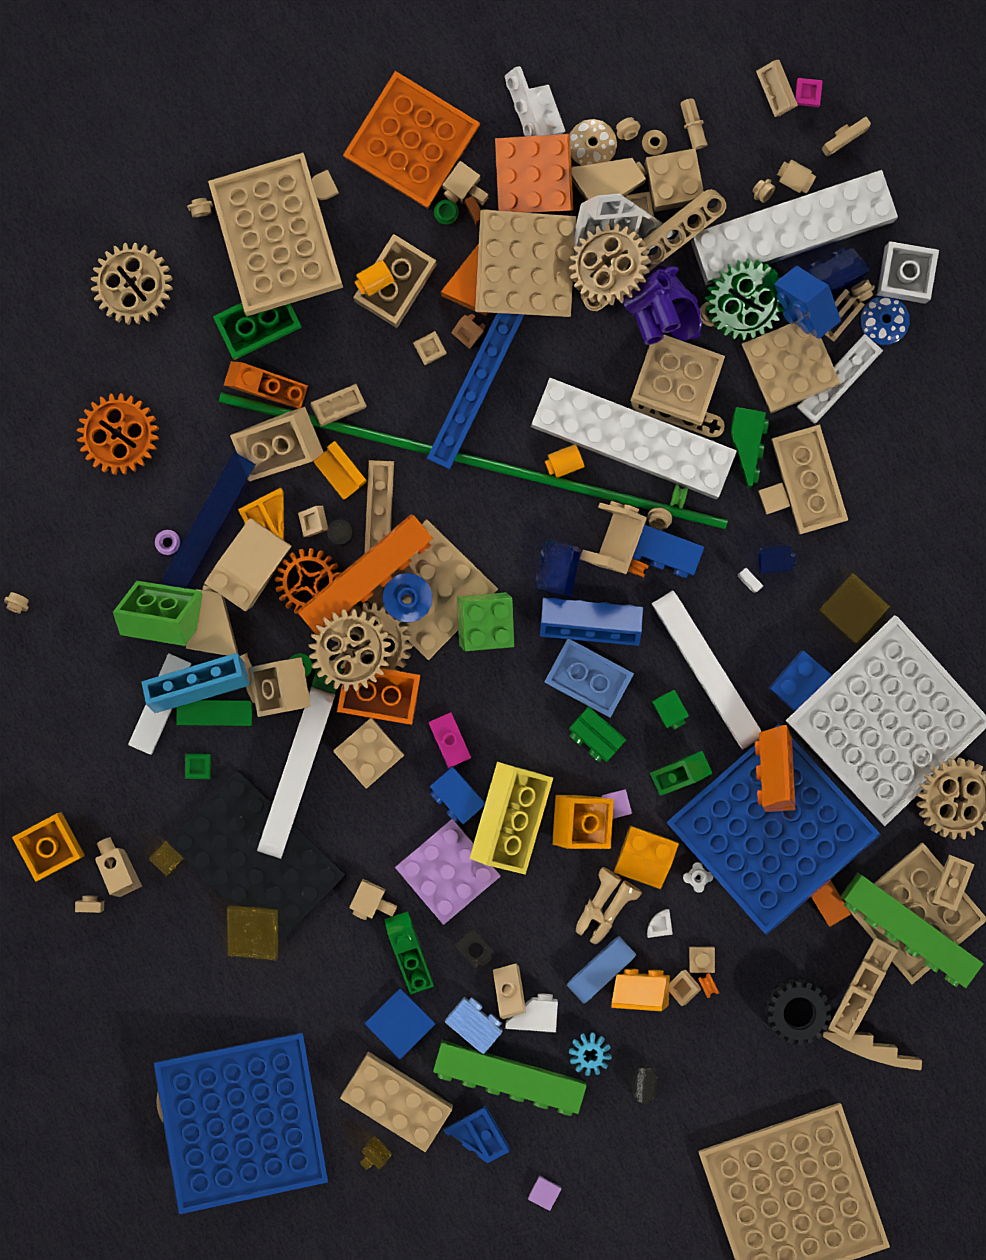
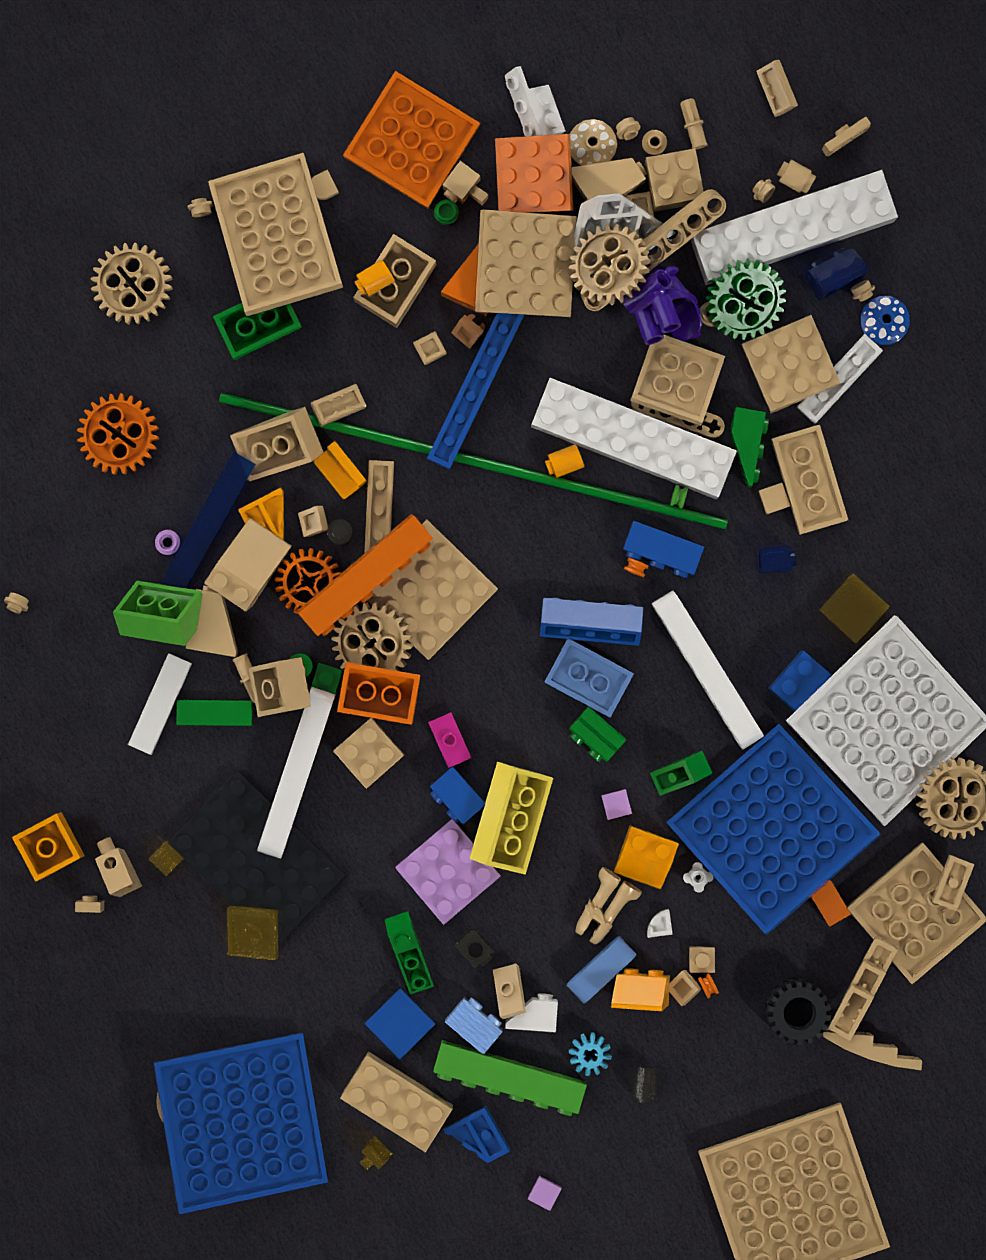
dark azure brick [142,653,250,713] -> none
green tile [185,753,211,779] -> none
orange slope [224,361,308,409] -> none
tan gear [308,609,391,691] -> none
tan brick [349,879,397,920] -> none
blue dish [383,573,433,623] -> none
bright green brick [457,592,514,651] -> none
dark orange tile [465,196,481,226] -> none
clear blue brick [535,540,582,597] -> none
light orange slope [552,795,614,849] -> none
tan panel [580,501,647,574] -> none
tan plate [647,508,672,531] -> none
green brick [651,690,689,730] -> none
white tile [738,568,763,593] -> none
orange slope [755,725,796,812] -> none
blue brick [774,266,841,339] -> none
dark pink plate [795,78,822,107] -> none
tan tile [825,289,864,342] -> none
bright green brick [840,872,984,988] -> none
white brick [877,241,939,304] -> none

